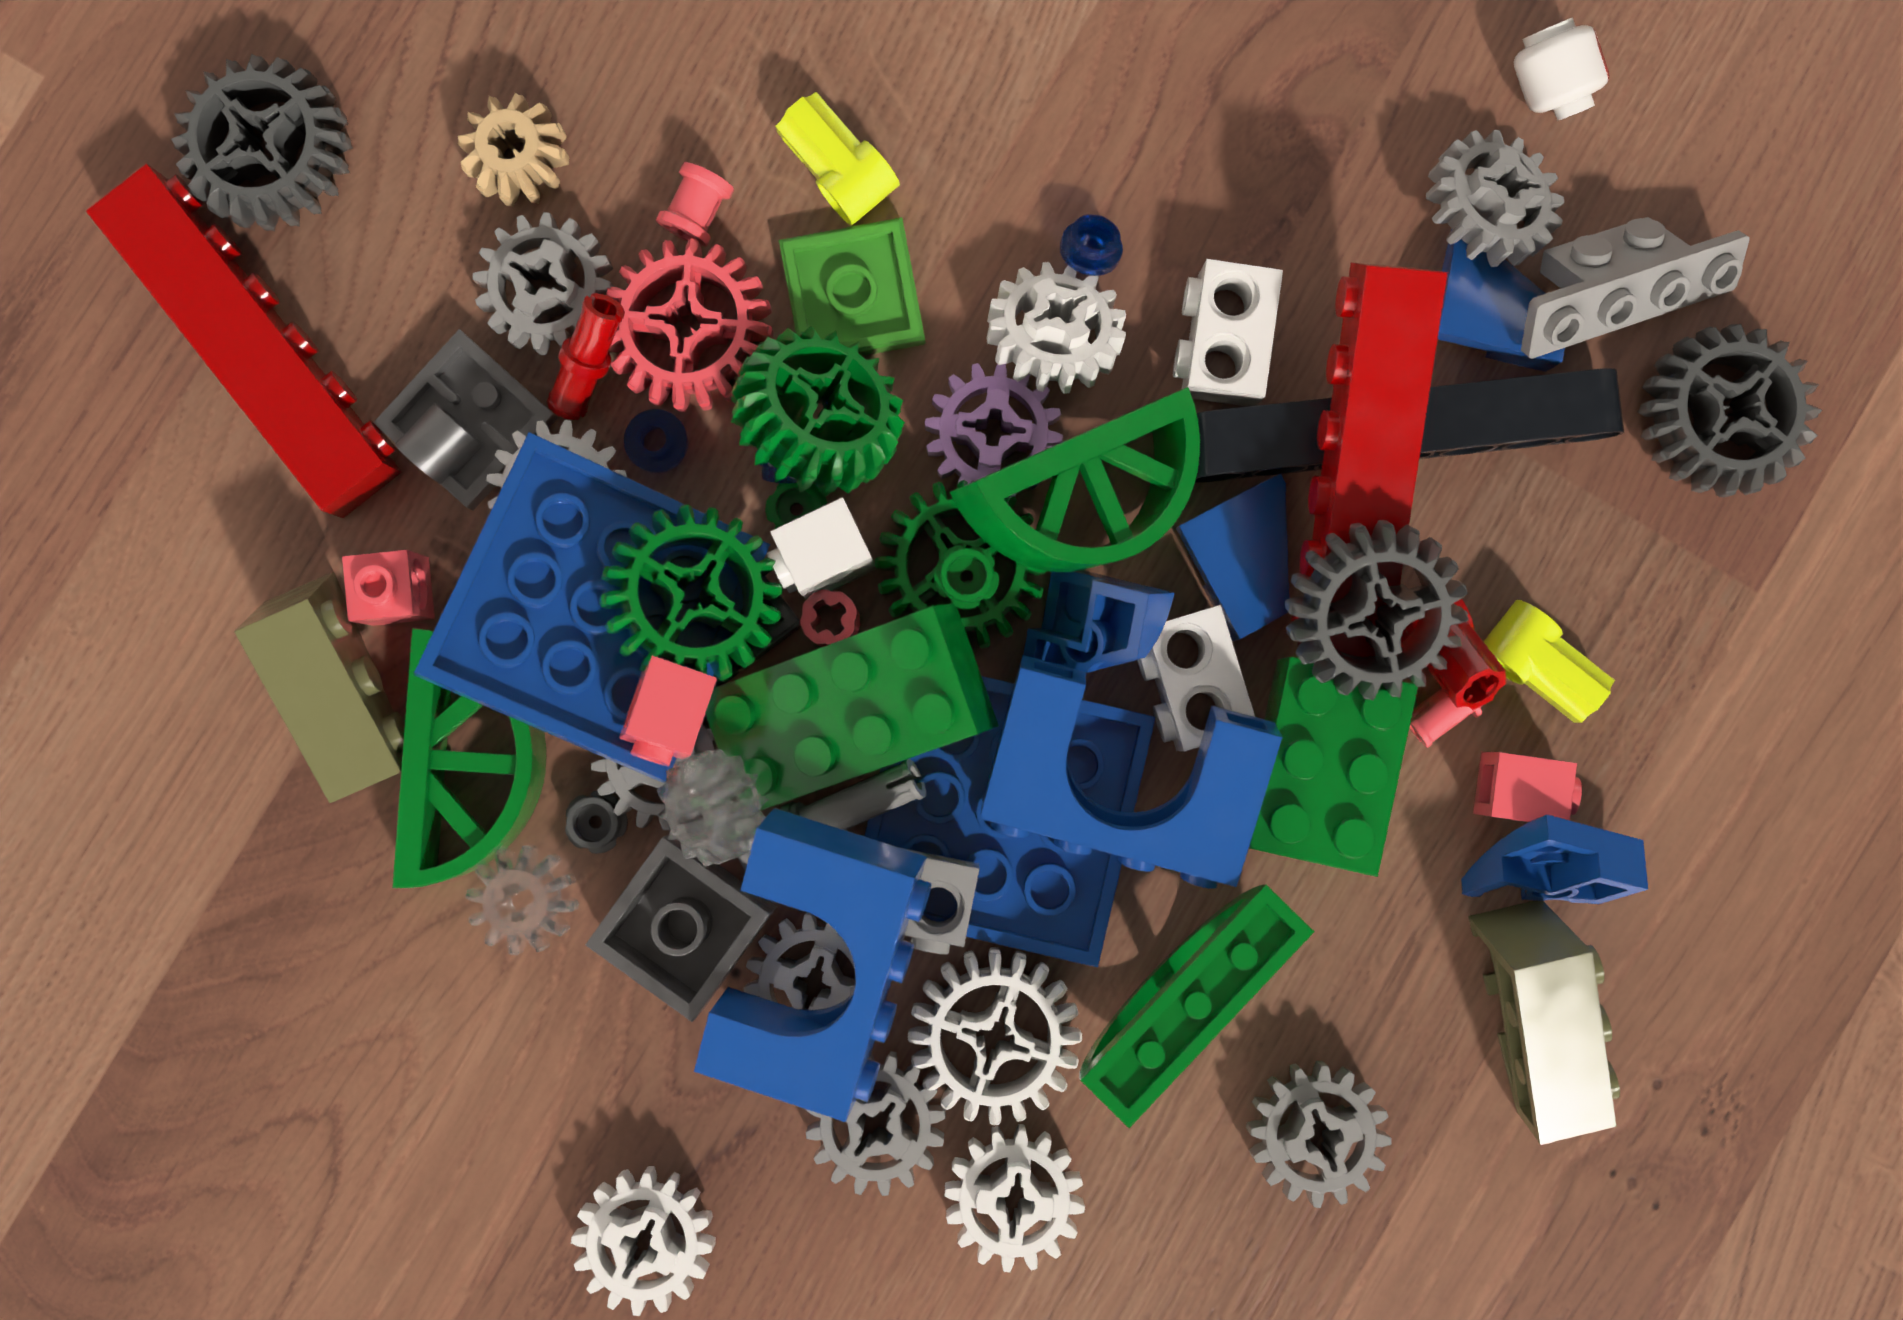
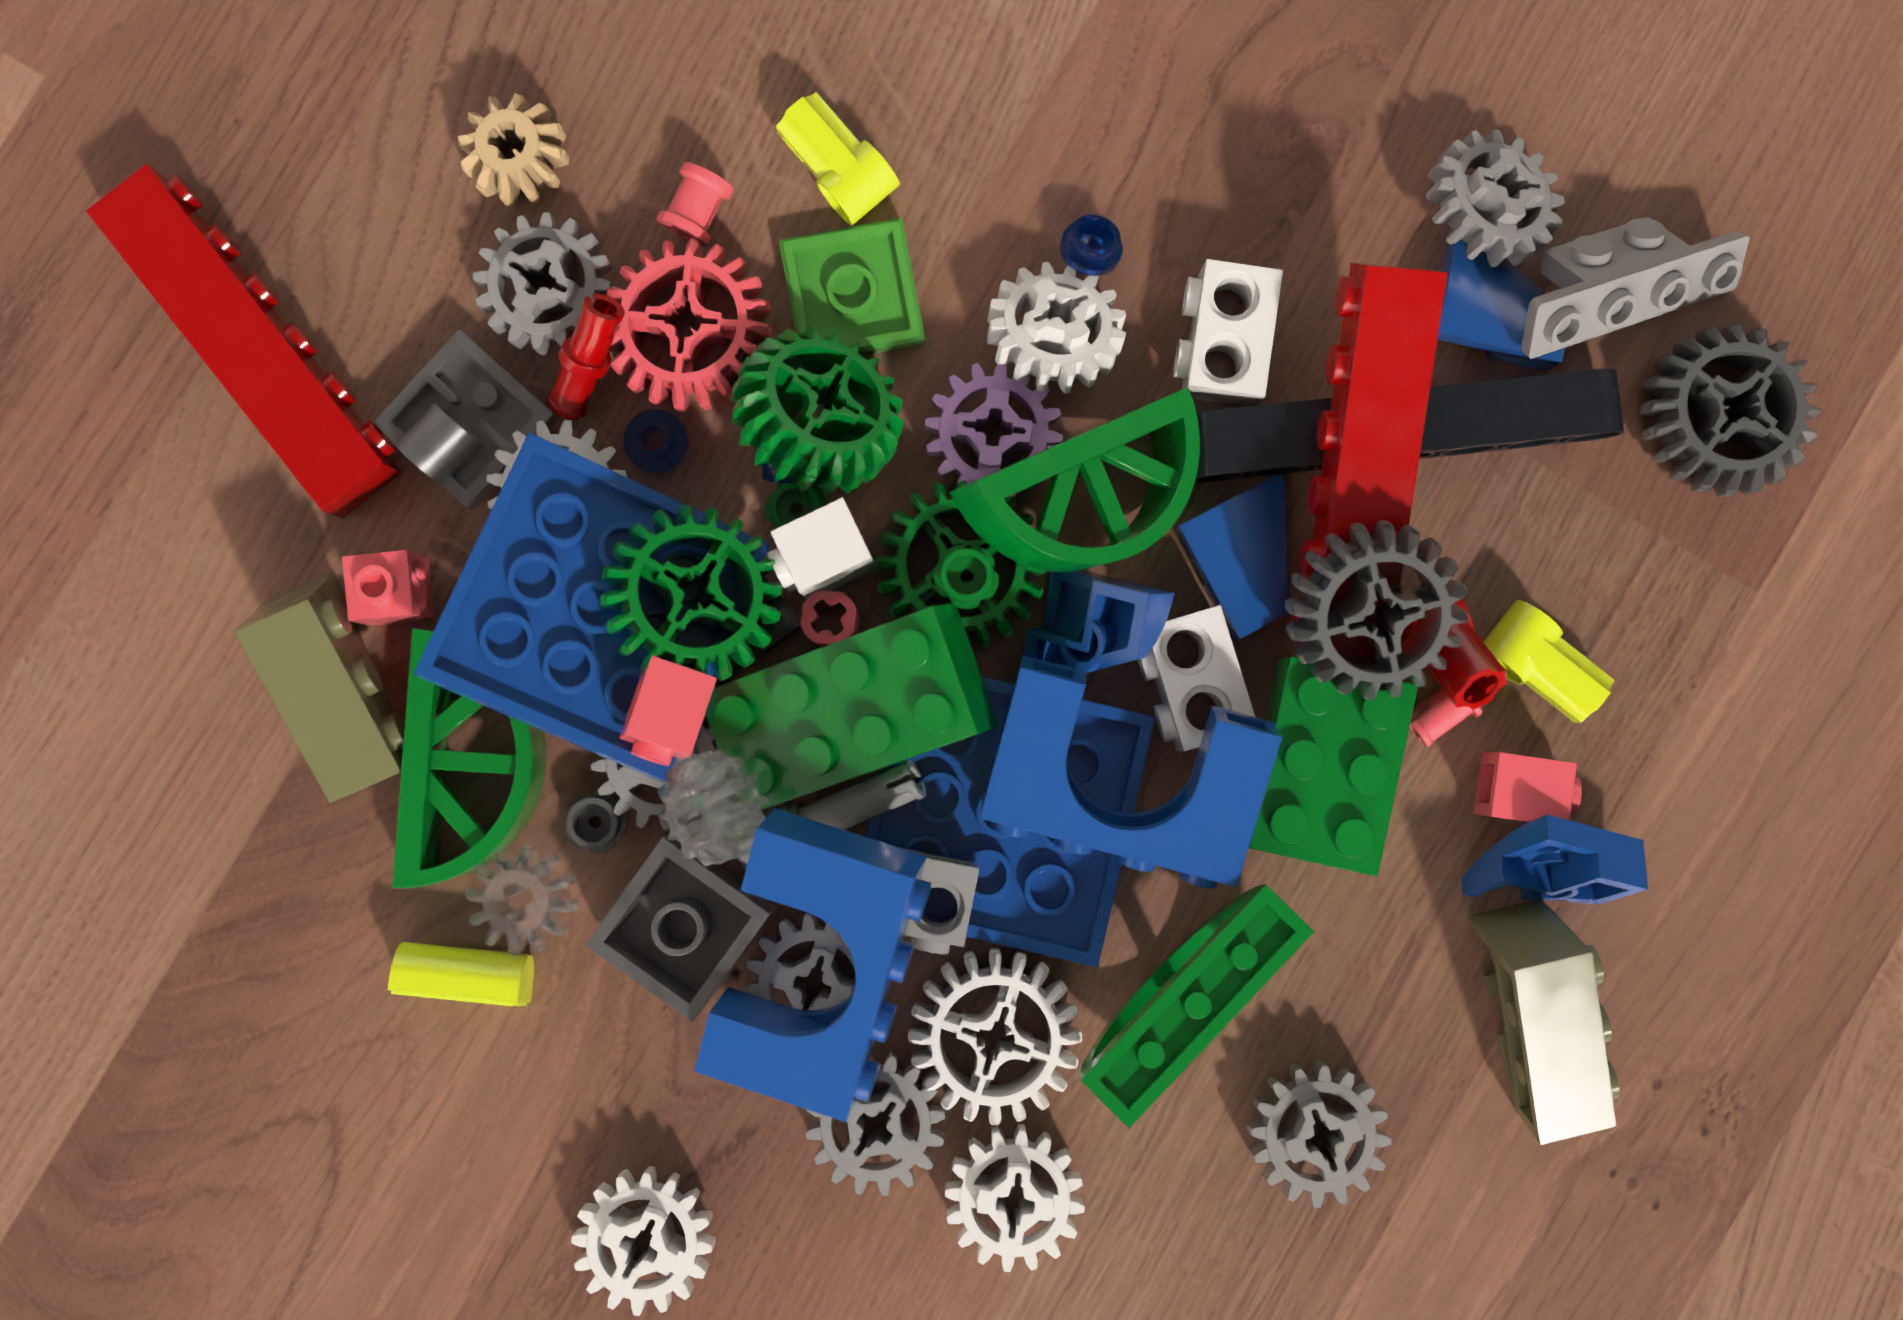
dark grey gear [171,54,353,232] -> none
white head [1514,18,1610,121] -> none
none -> neon yellow brick [387,942,534,1006]

